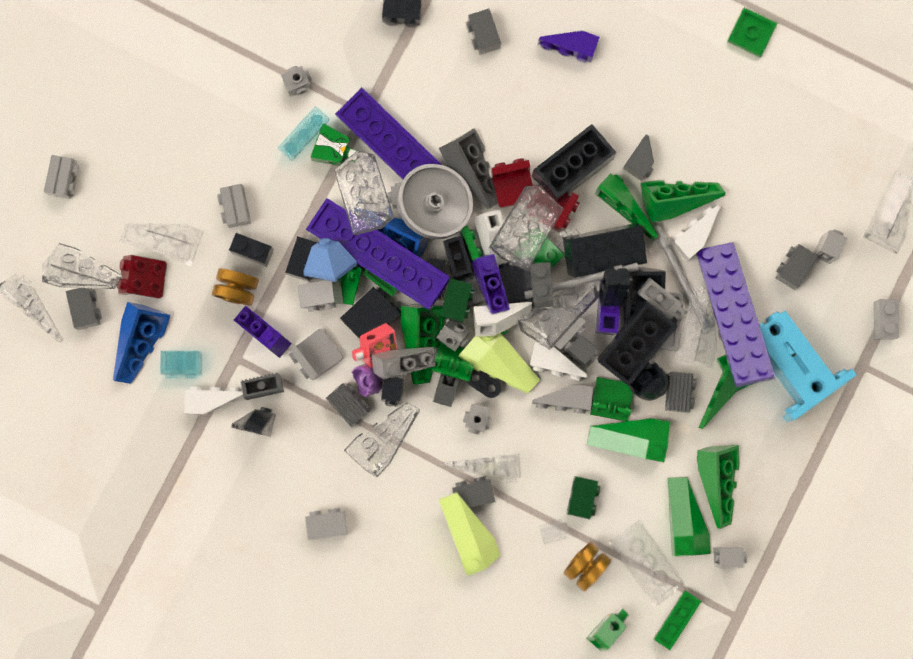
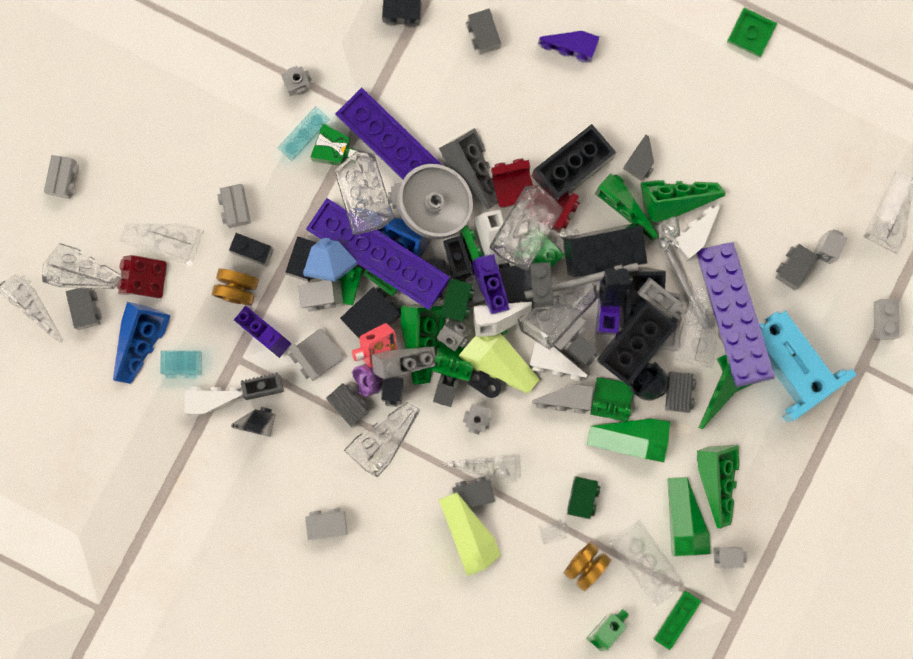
none -> clear plate [659,216,680,252]

